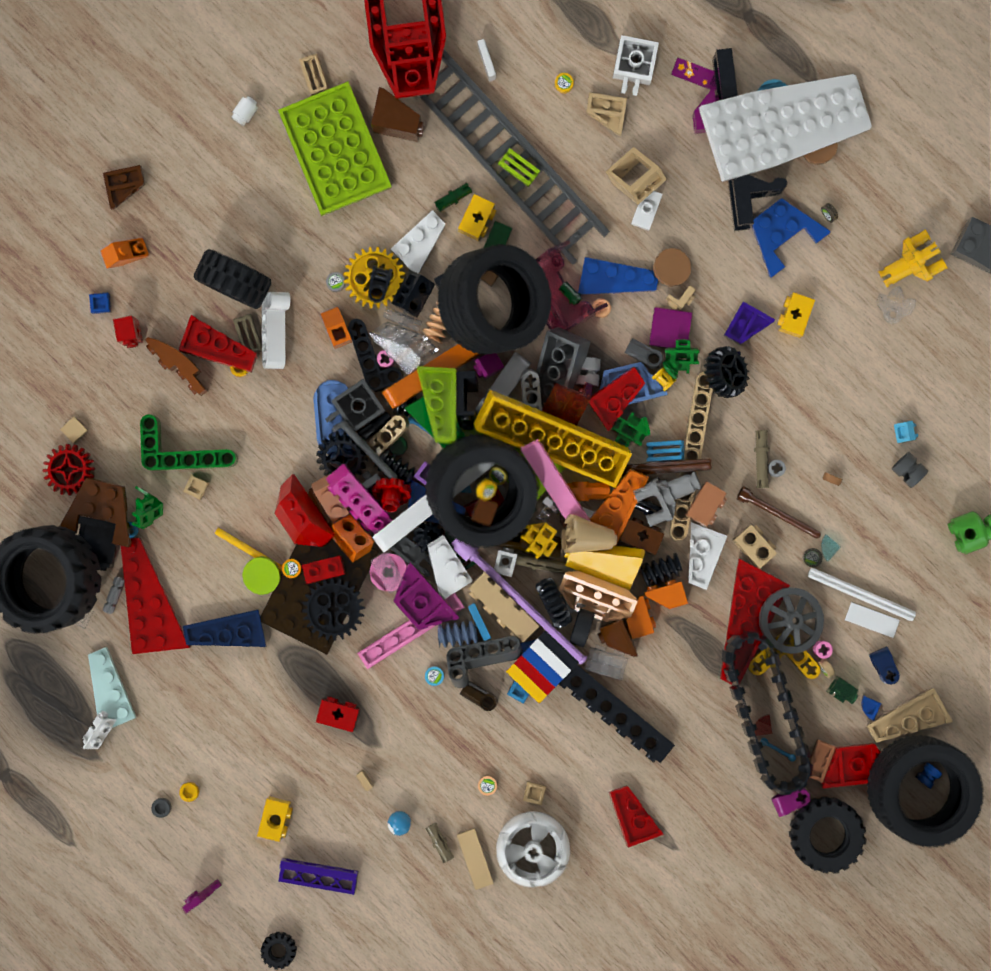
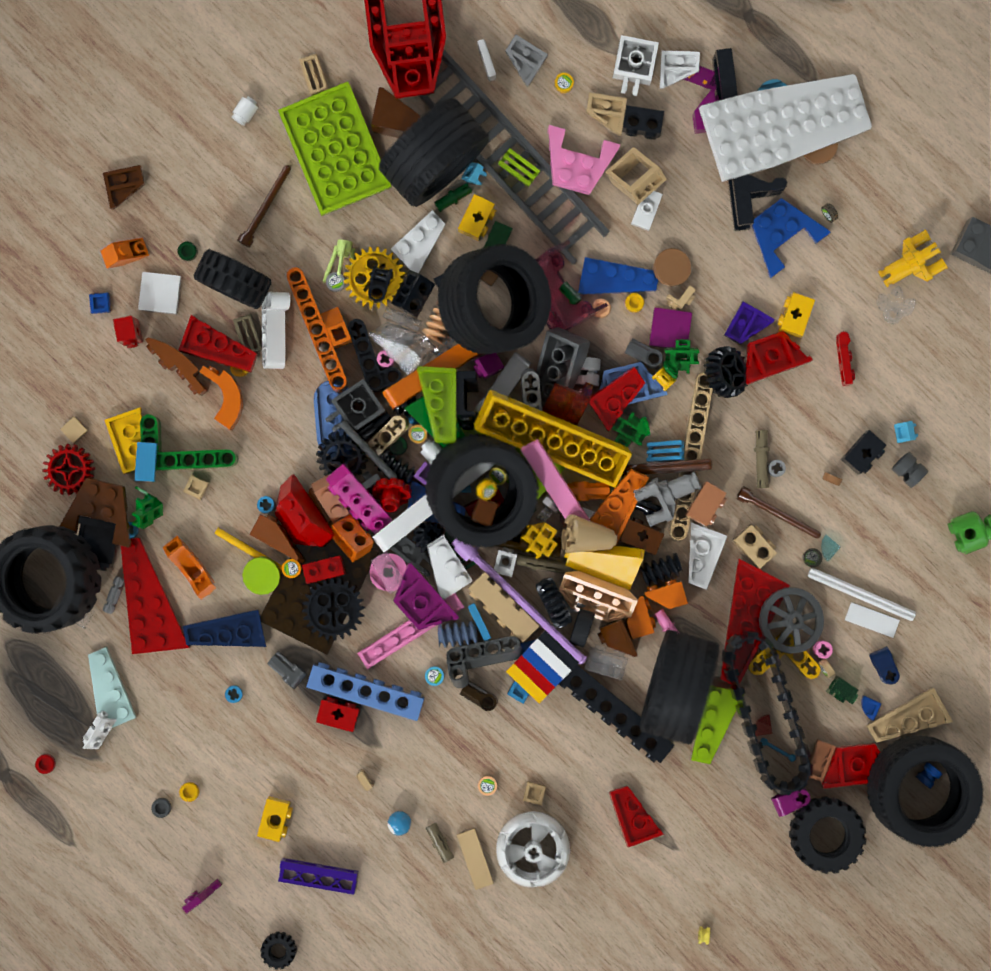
none -> red tile [35,754,56,774]
none -> yellow wing [104,407,142,474]
none -> dark azure tile [135,442,158,482]
none -> white tile [138,272,181,314]
none -> orange arch [162,535,216,600]
none -> dark green tile [178,242,198,261]
none -> orange arch [199,366,243,430]
none -> dark azure bush [225,686,243,703]
none -> reddish brown piece [237,165,291,248]
none -> dark orange slope [249,514,305,563]
none -> dark azure bush [257,496,275,514]
none -> dark grey piece [267,651,307,689]
none -> orange beam [287,267,348,393]
none -> medium blue brick [306,662,424,721]
none -> yellowish green plant [322,240,355,283]
none -> black tyre [379,98,489,207]
none -> tile [409,423,429,443]
none -> white brick [421,440,442,464]
none -> clear tile [434,334,454,357]
none -> medium azure tile [461,162,487,185]
none -> light grey wing [506,35,548,87]
none -> bright pink wing [547,125,621,195]
none -> black brick [622,105,664,139]
none -> yellow tile [625,293,644,313]
none -> black tyre [640,630,719,745]
none -> bright pink axle [653,609,679,633]
none -> white wing [660,51,700,89]
none -> lime wing [691,686,744,764]
none -> light yellow bush [698,926,710,945]
none -> red wing [746,331,813,385]
none -> red hinge [836,331,855,387]
none -> black brick [841,430,886,474]

